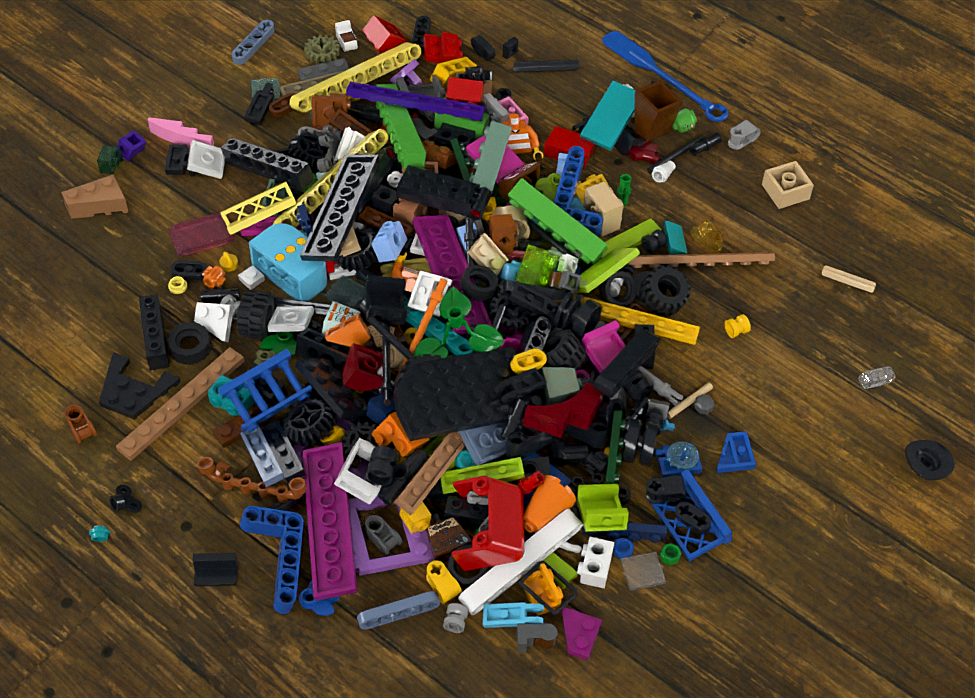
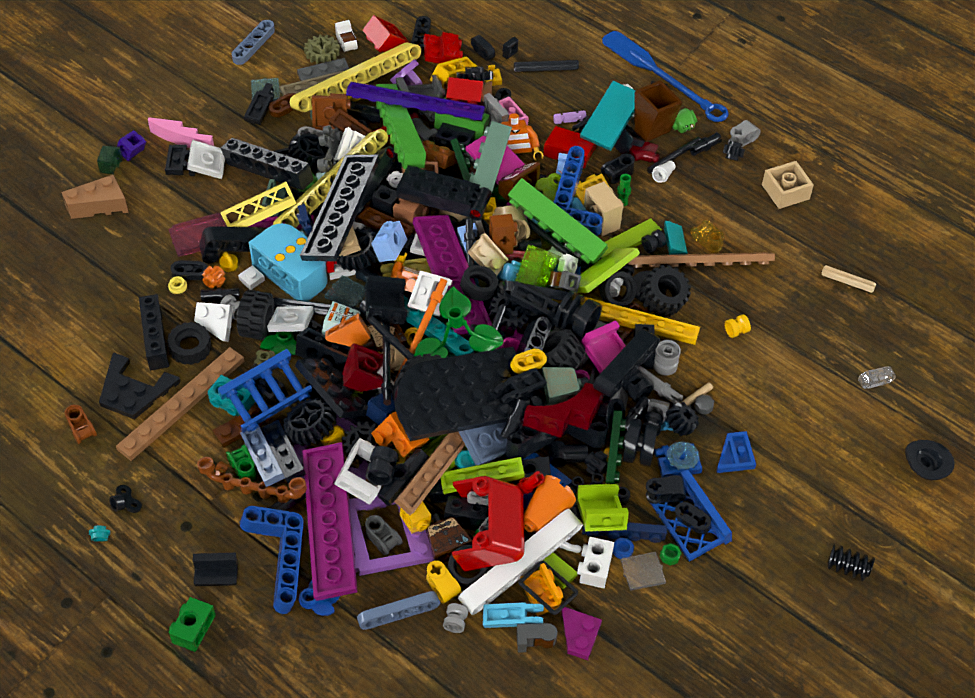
none -> green brick [169,597,216,652]
none -> black beam [199,226,267,264]
none -> green piece [225,444,257,482]
none -> yellow tile [485,65,502,86]
none -> lavender axle [553,110,587,124]
none -> black piece [601,154,635,184]
none -> light grey wheel [653,340,681,376]
none -> black gear [665,402,699,437]
none -> black gear [723,141,745,161]
none -> black piece [827,543,875,582]

